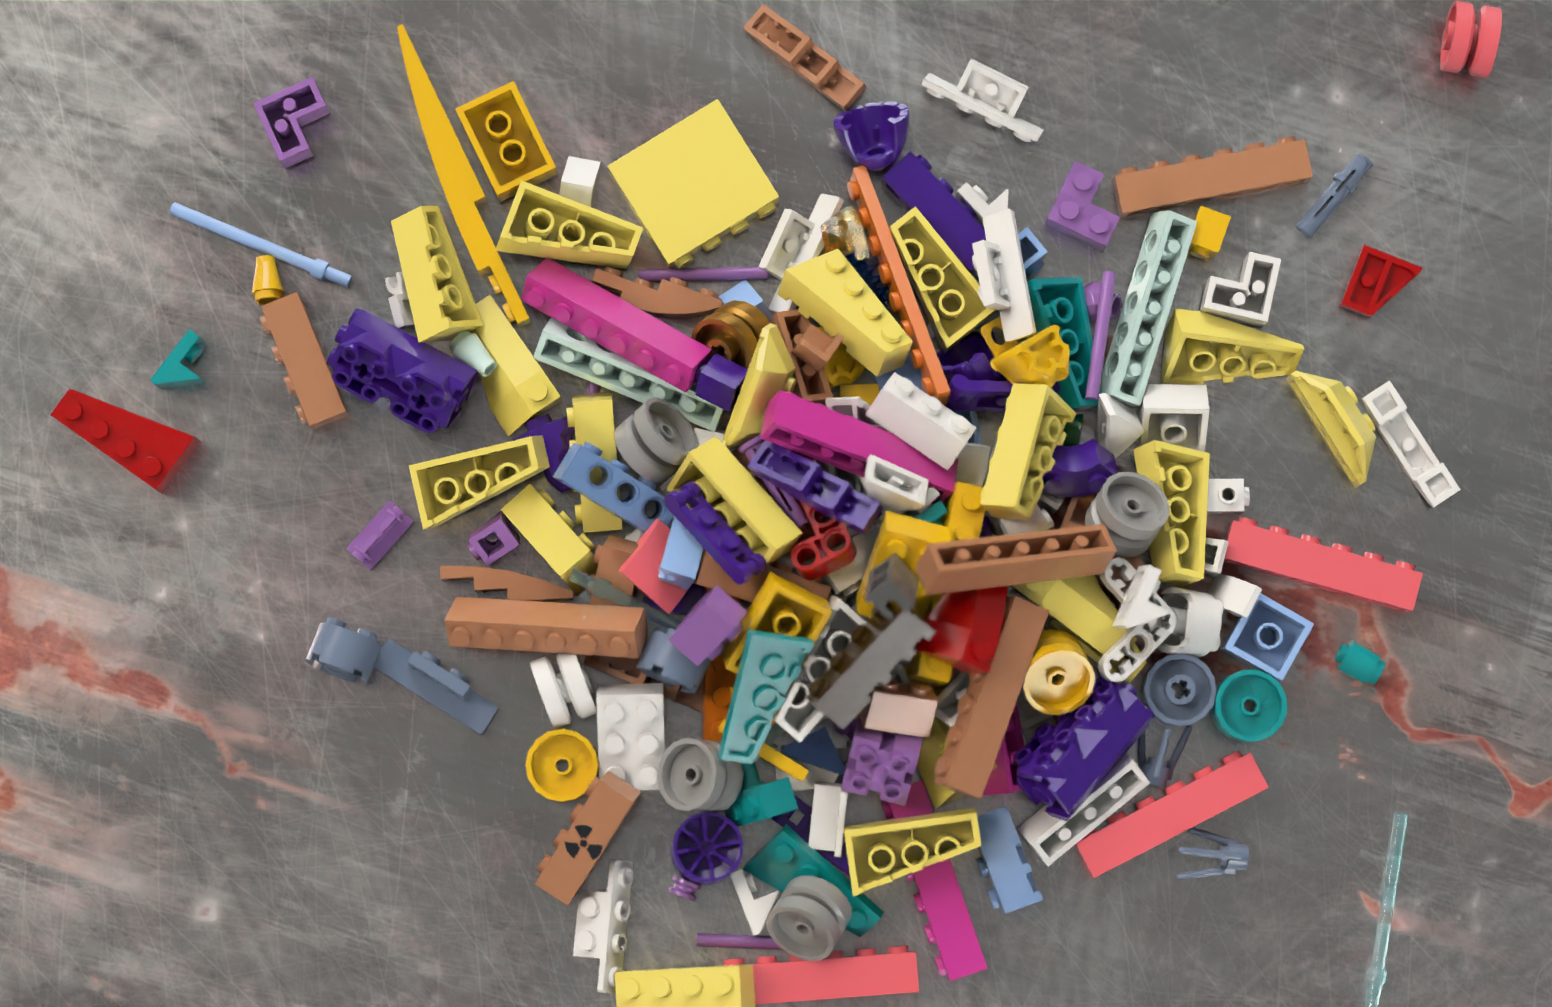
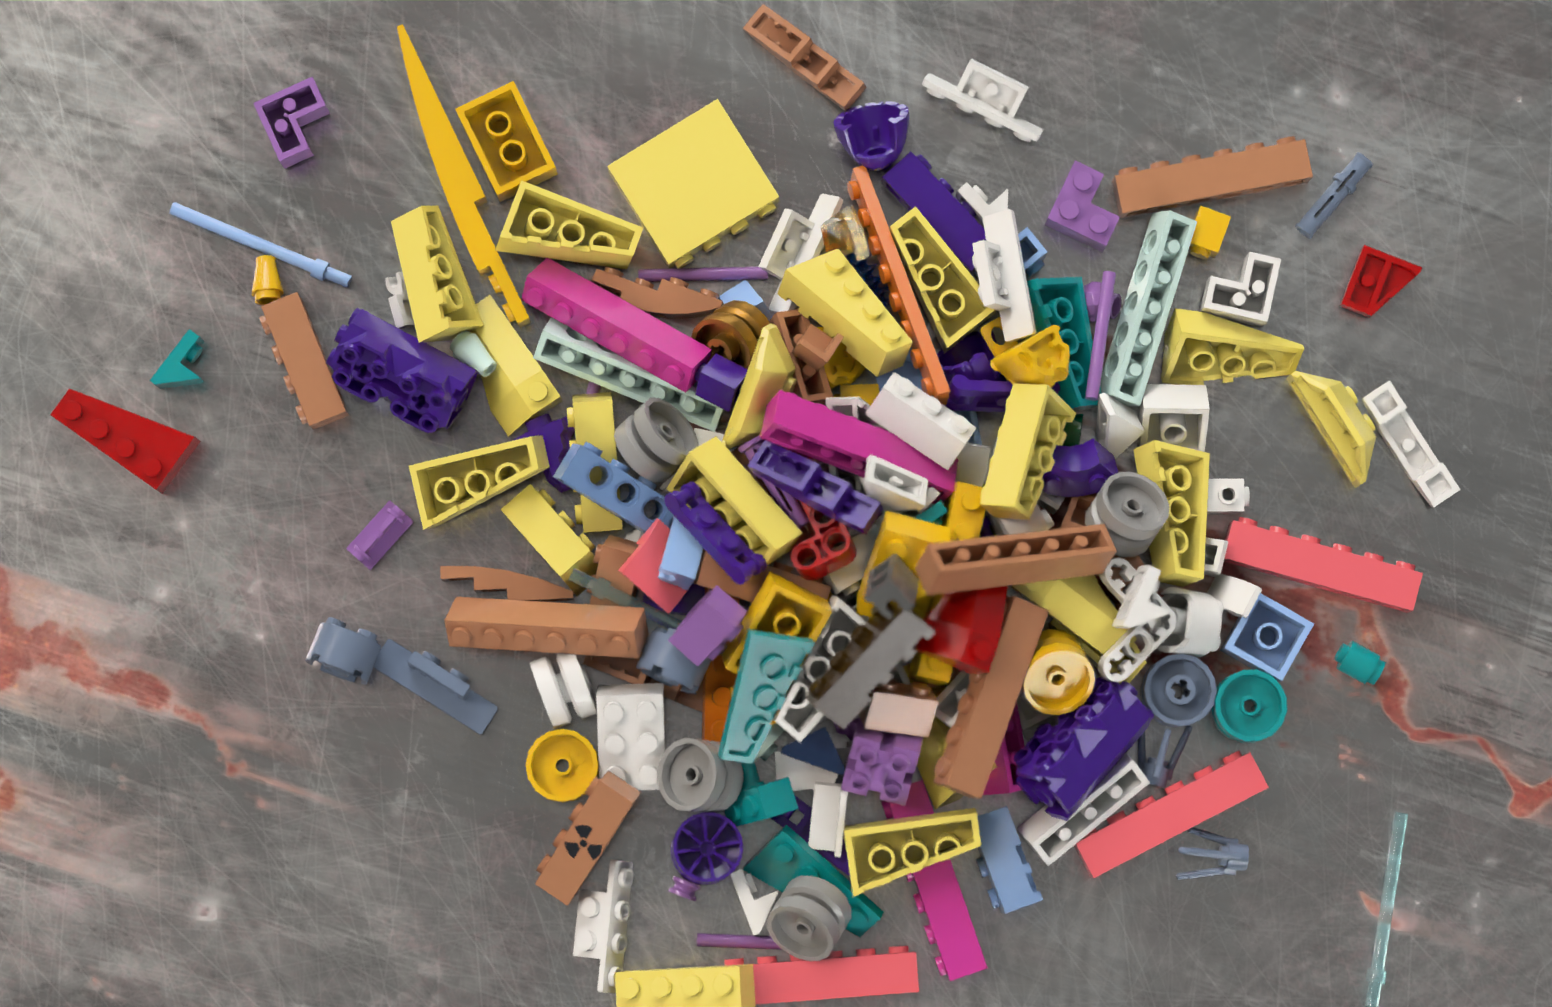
medium lavender brick [467,511,520,566] -> none
white slope [559,156,601,208] -> none
yellow tile [718,719,809,782] -> none
coral wheel [1440,0,1502,78] -> none

